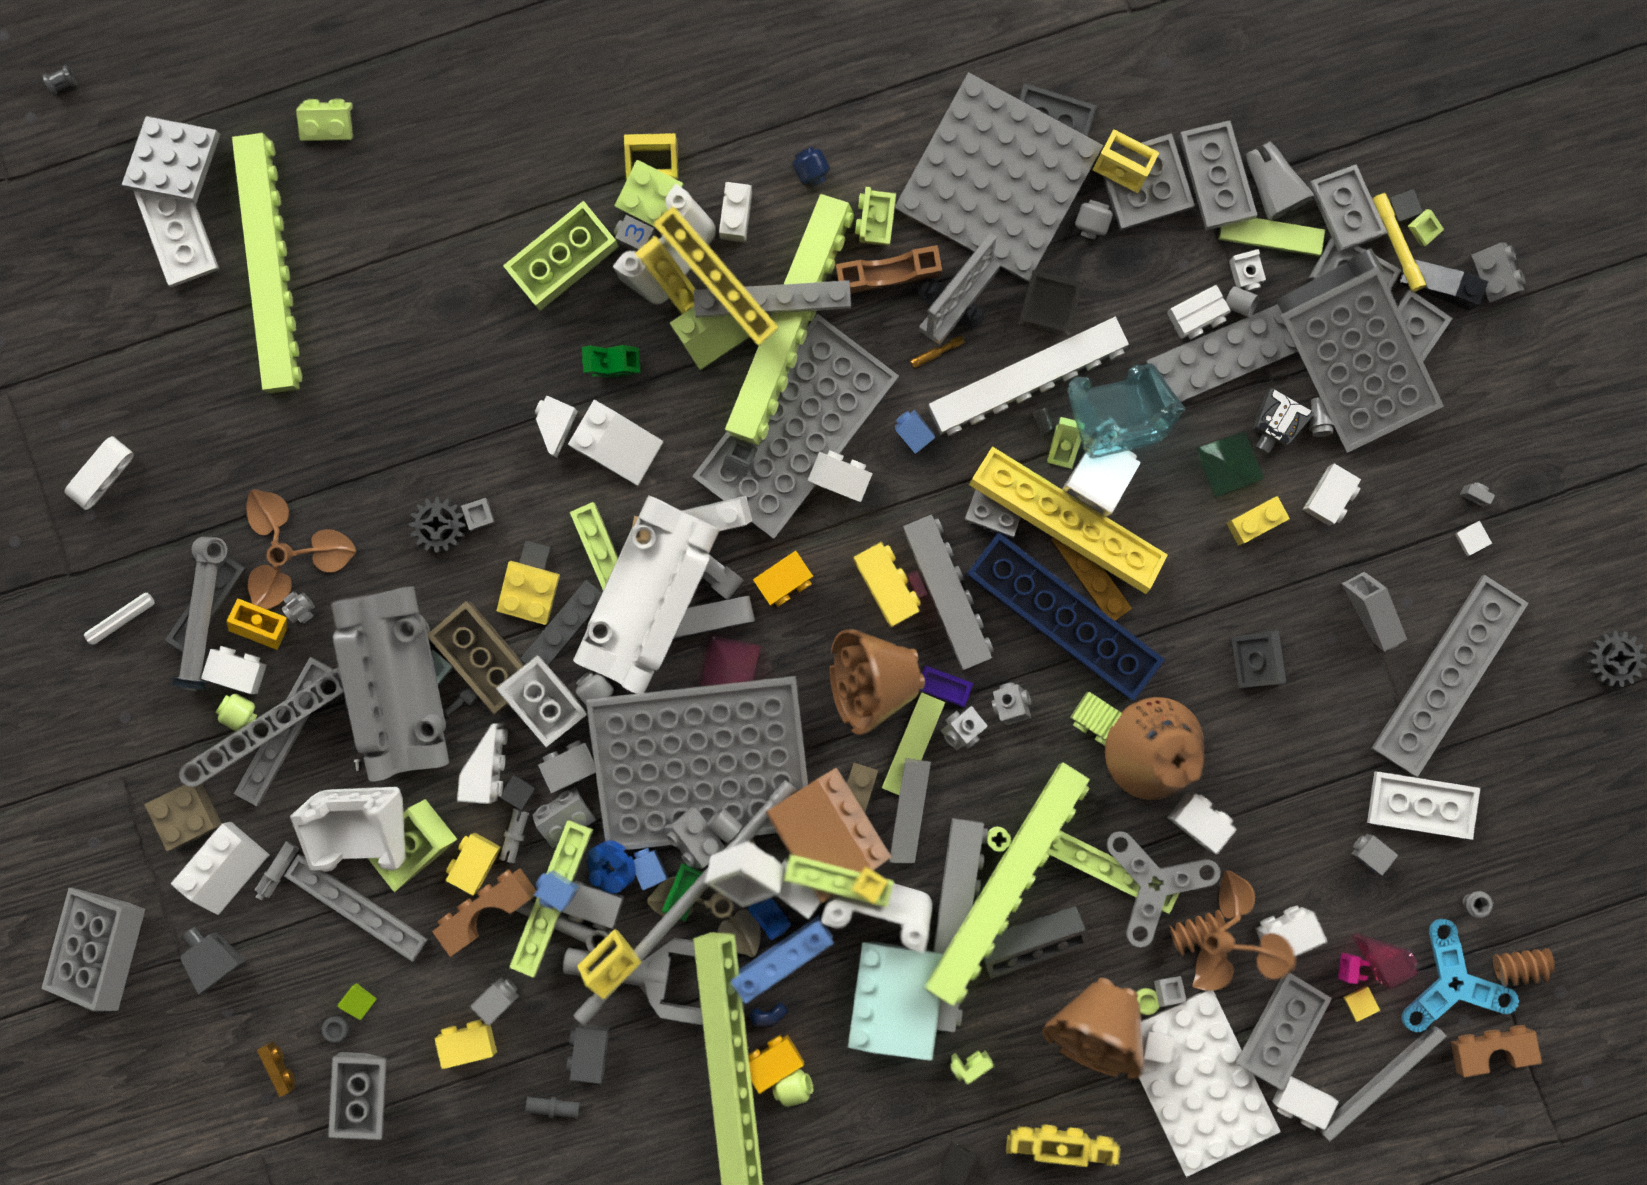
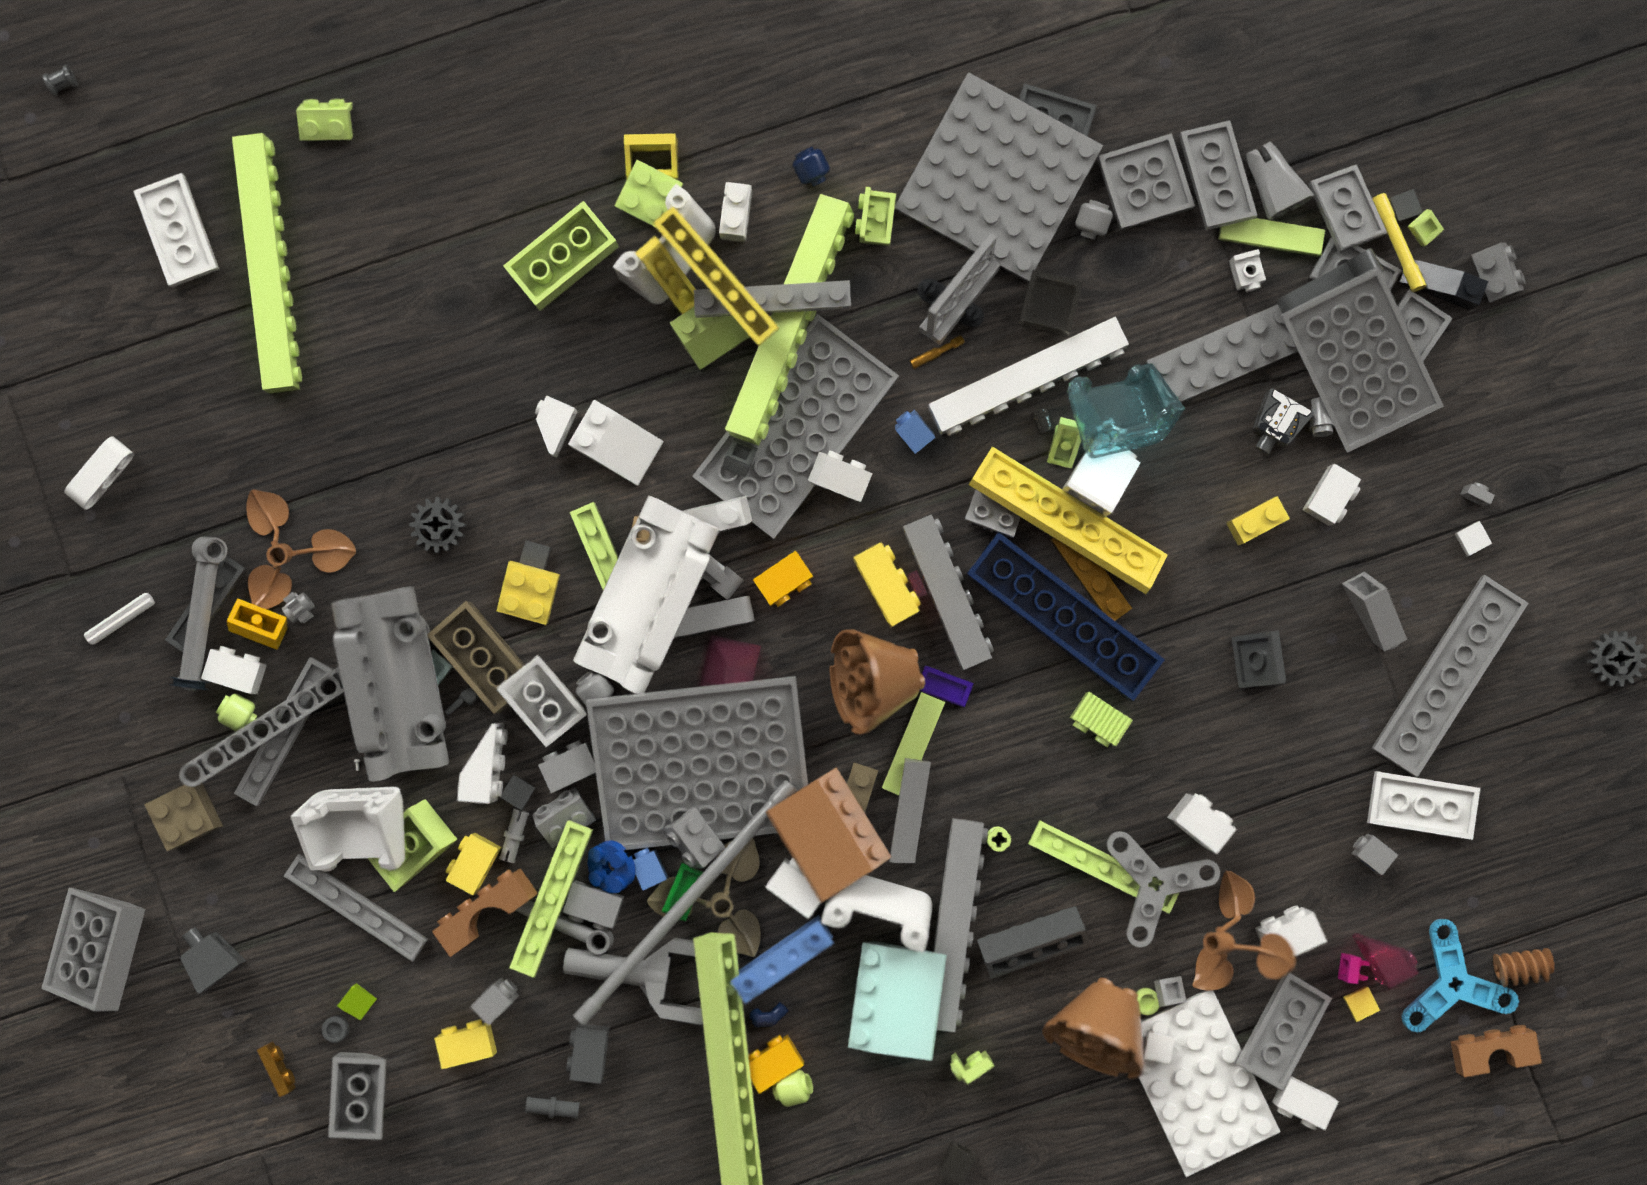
plate [122,116,220,203] -> none
white slope [171,822,270,915] -> none
light grey piece [255,841,299,900] -> none
light grey plate [461,498,495,531] -> none
dark grey plate [520,580,602,667] -> none
medium blue brick [535,870,580,912] -> none
light yellow tile [577,929,642,999] -> none
green brick [582,345,640,377] -> none
light grey brick [614,215,656,252] -> none
white piece [705,842,785,907] -> none
light grey beam [707,808,742,843] -> none
blue bracket [747,897,791,940] -> none
yellowish green tile [784,854,894,907] -> none
medium nougat arch [836,245,942,294] -> none
light yellow tile [851,867,888,904] -> none
yellowish green brick [923,763,1090,1006] -> none
light grey brick [940,706,988,751] -> none
light grey brick [992,683,1031,725] -> none
light yellow bracket [1006,1125,1119,1167] -> none
light yellow tile [1093,129,1159,193] -> none
medium nougat cone [1105,697,1204,800] -> none
white brick [1167,285,1230,340] -> none
medium nougat piece [1169,910,1228,956] -> none
clear green plate [1197,431,1264,498] -> none
light grey beam [1226,286,1259,317] -> none
light grey tile [1318,1025,1447,1141] -> none
light grey cone [1463,891,1493,918] -> none

